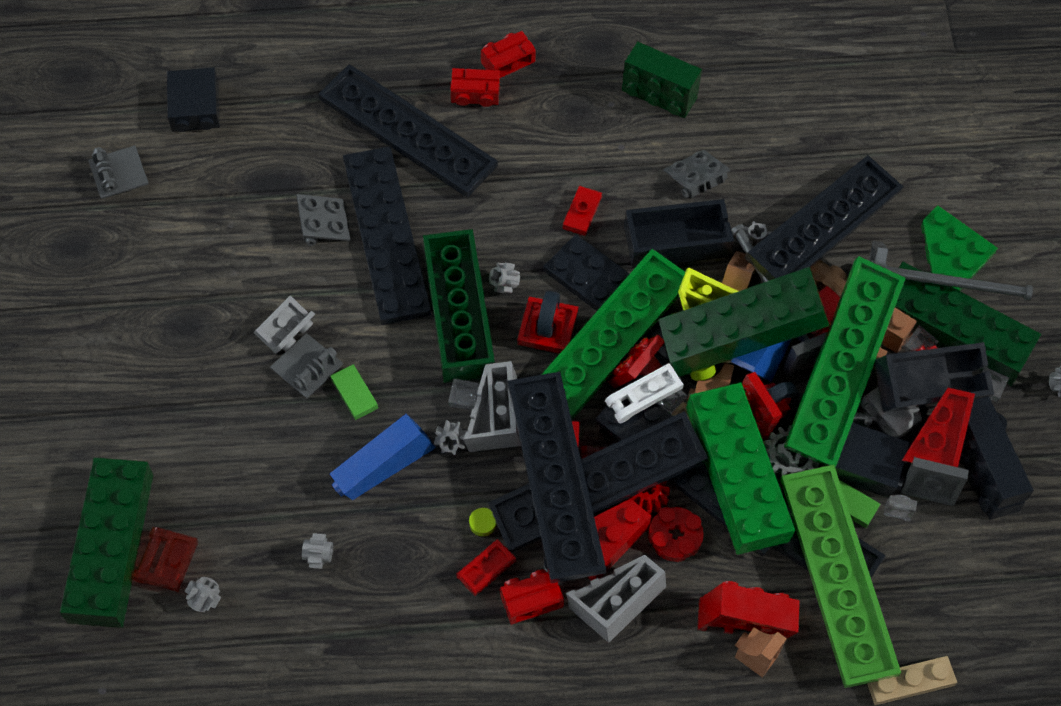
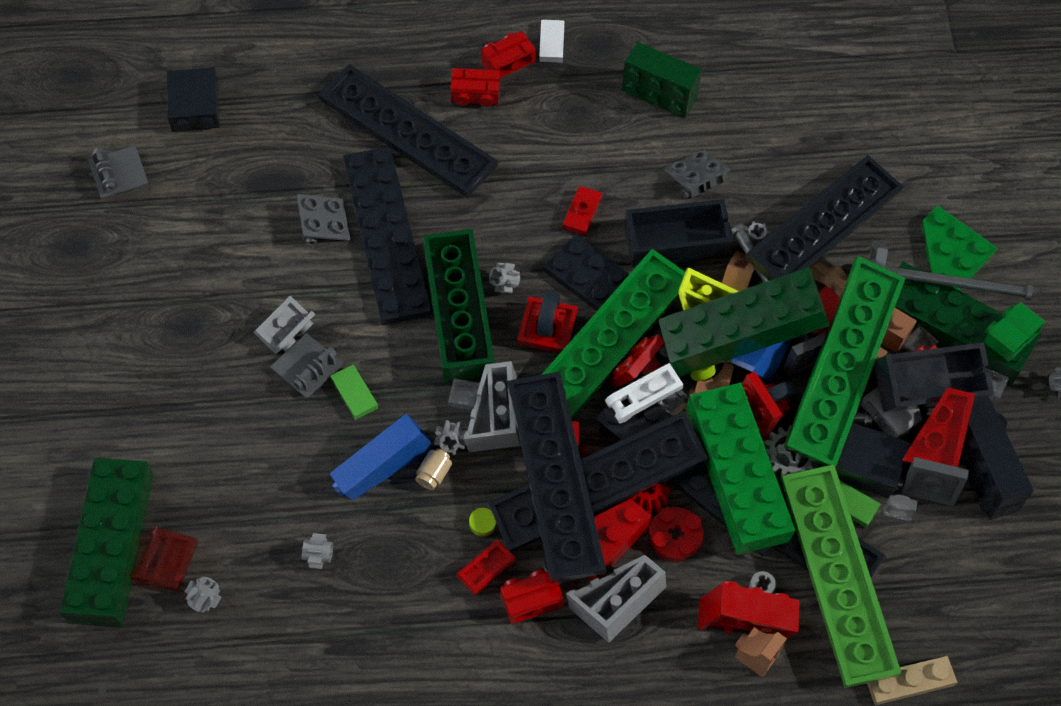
none -> tan brick [415,449,452,490]
none -> white tile [539,20,564,63]
none -> light grey bush [749,571,776,594]
none -> green brick [984,302,1046,362]

